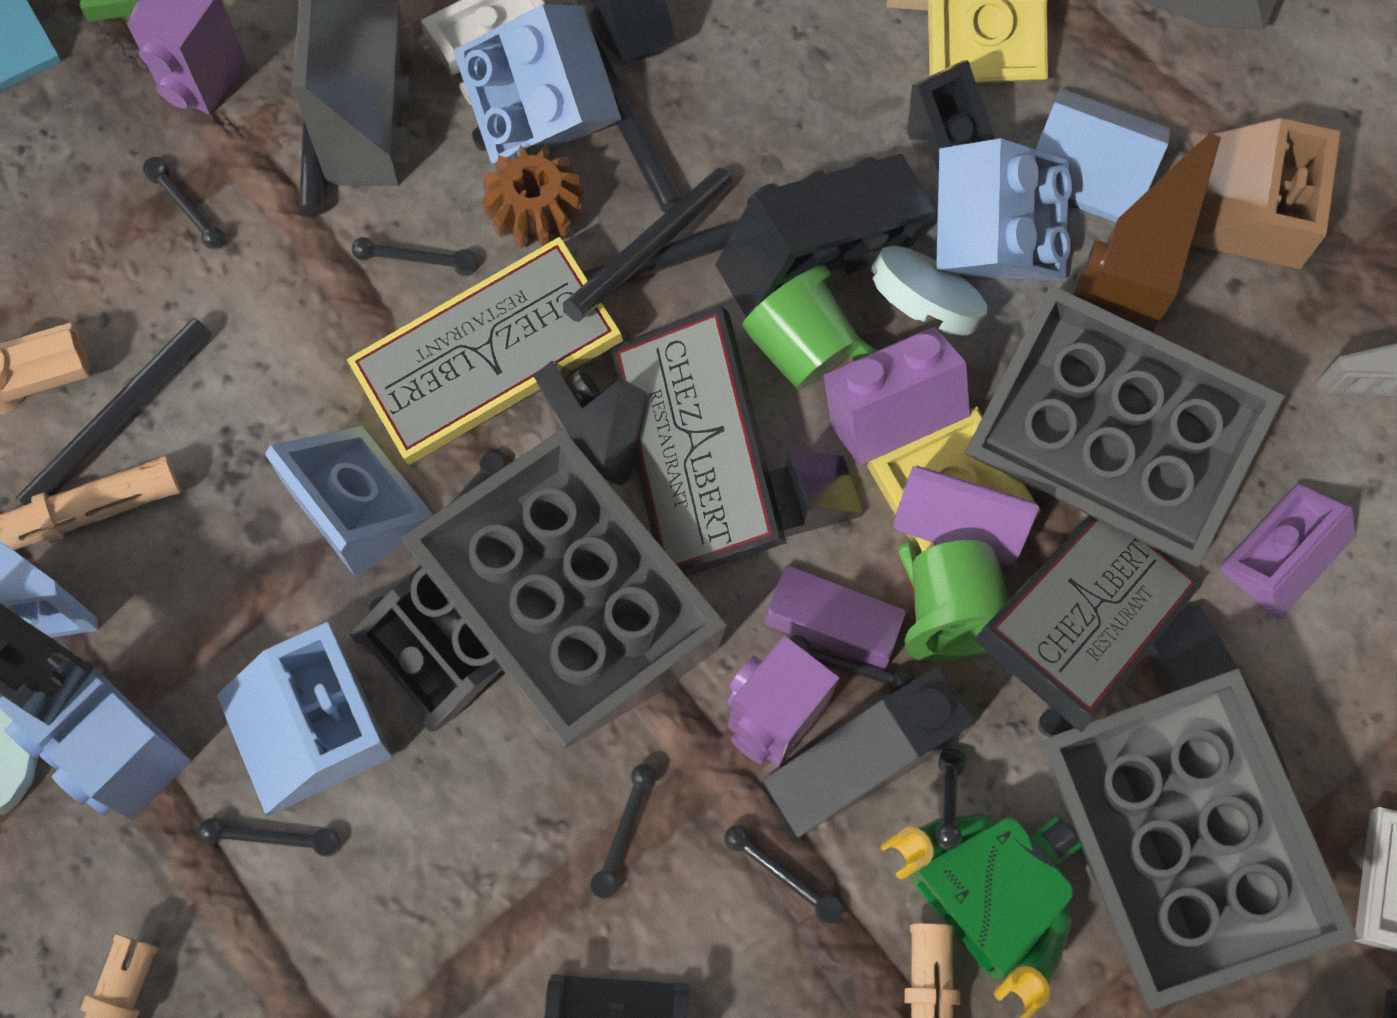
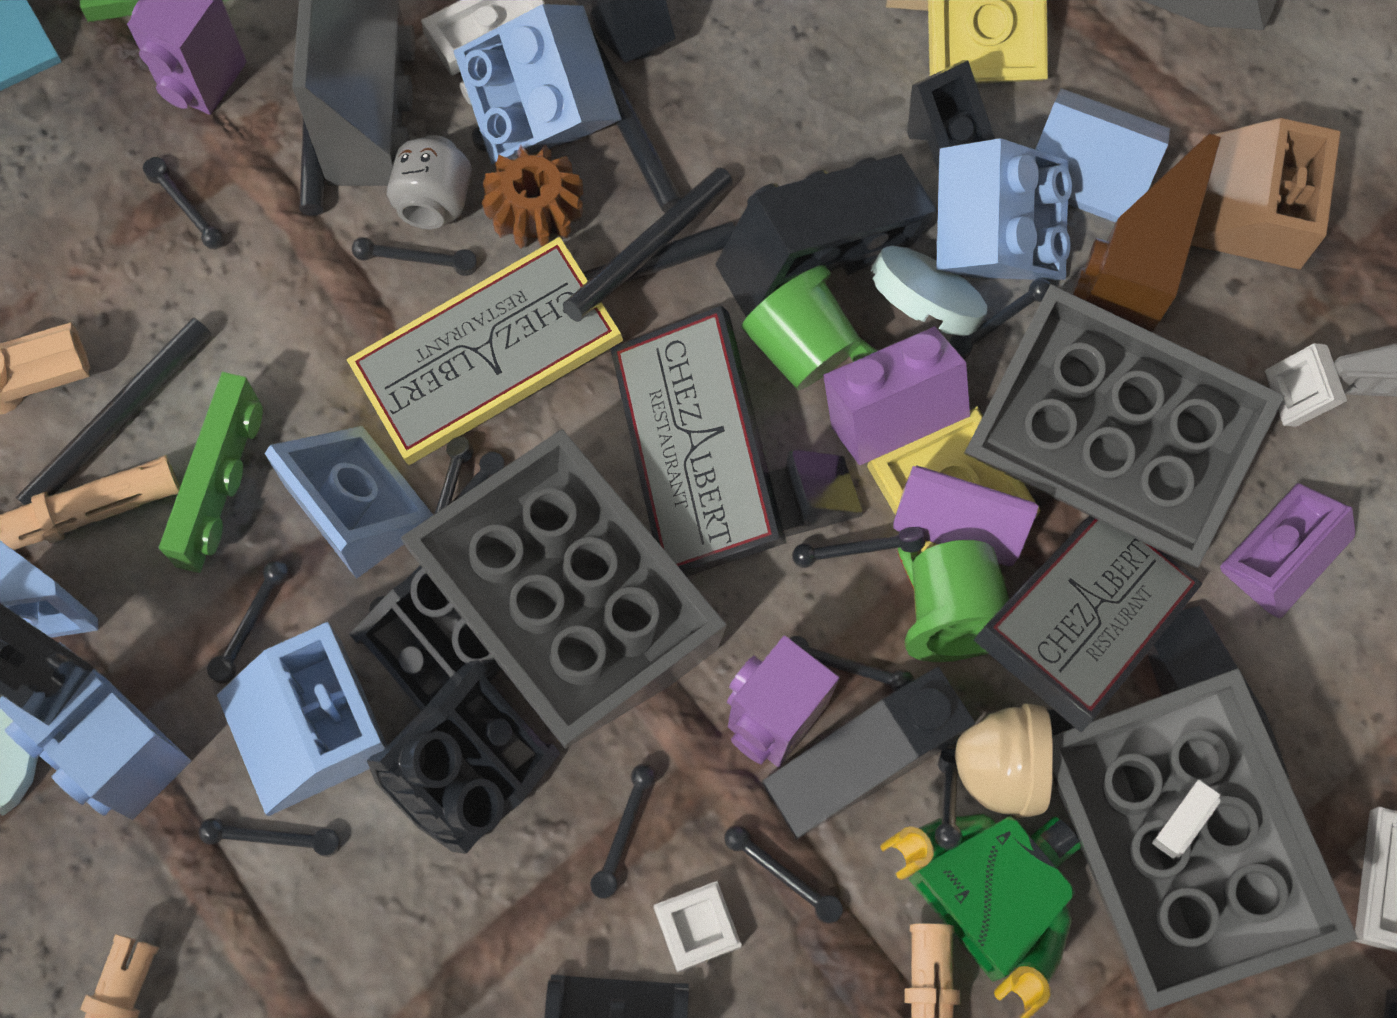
black slope [533,361,647,486] -> none
medium lavender slope [764,565,906,670] -> none
none -> bright green plate [159,372,263,573]
none -> black hinge [207,560,289,684]
none -> black slope [367,660,560,854]
none -> light grey head [386,135,472,229]
none -> black hinge [435,436,474,514]
none -> white tile [653,881,742,973]
none -> black hinge [792,527,925,568]
none -> black hinge [949,278,1050,359]
none -> tan hat [955,703,1053,819]
none -> white tile [1152,780,1221,858]
none -> white tile [1265,343,1347,427]

